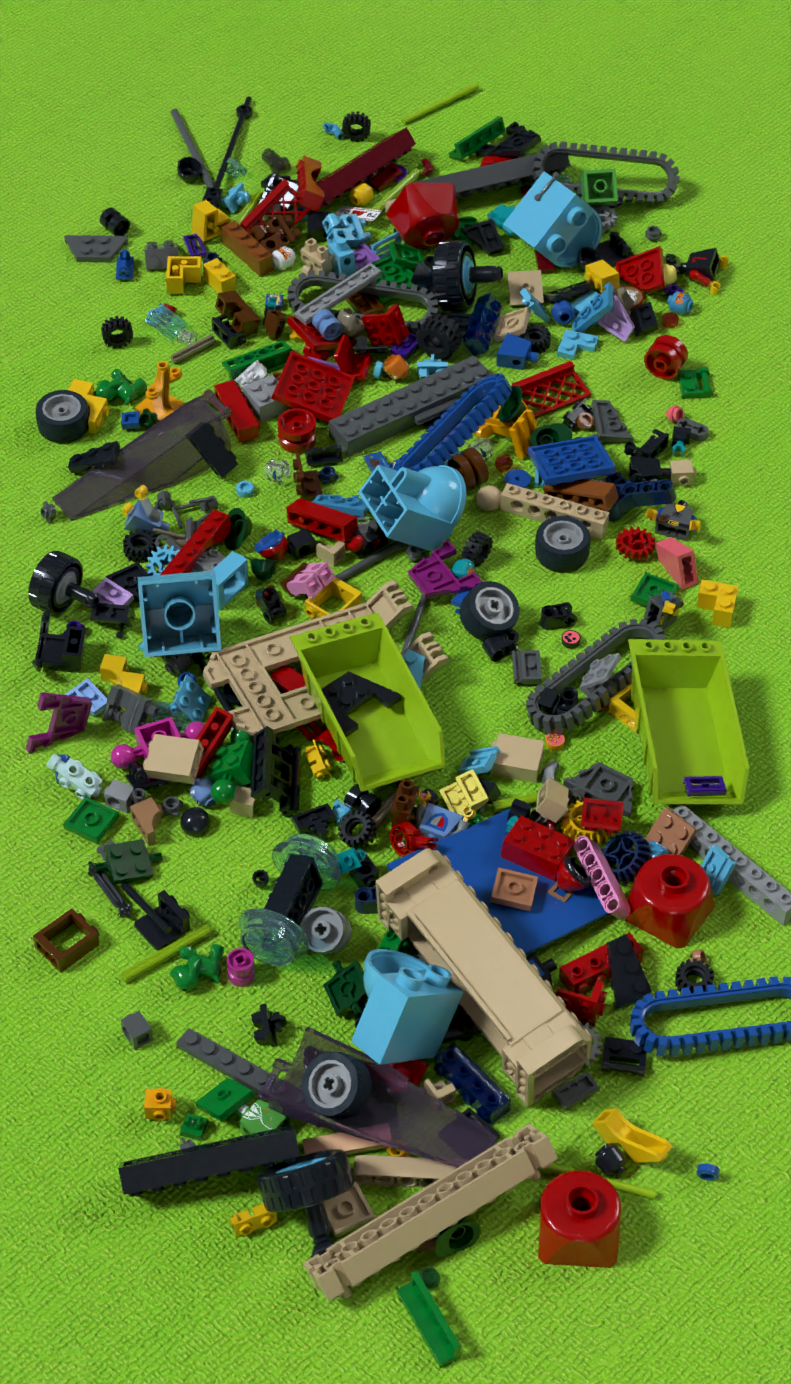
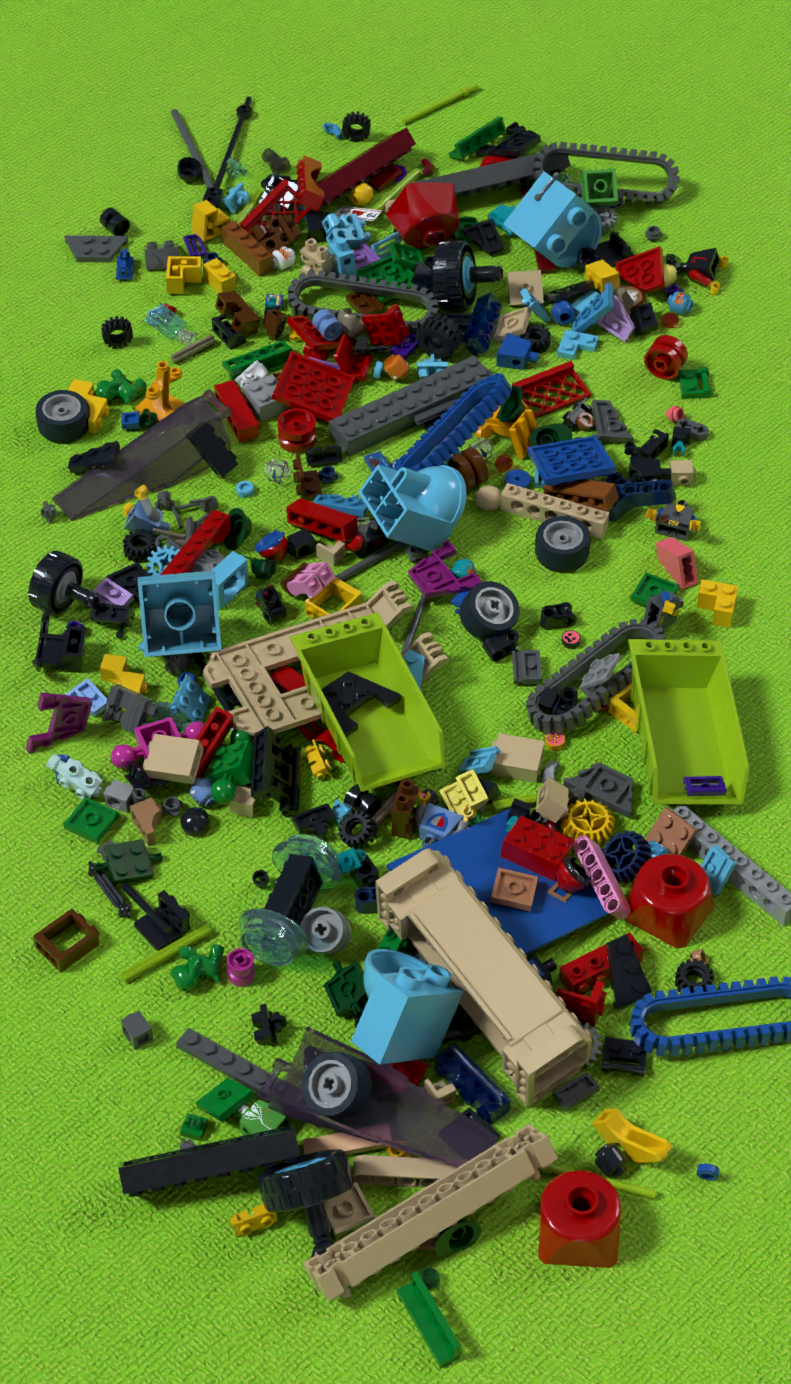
light orange brick [144,1088,177,1121] -> none
light grey tile [294,263,382,325] -> none
red pin [390,822,437,857] -> none
black tyre [462,531,493,567] -> none
red bracket [580,797,624,833] -> none
red gear [616,526,655,561] -> none

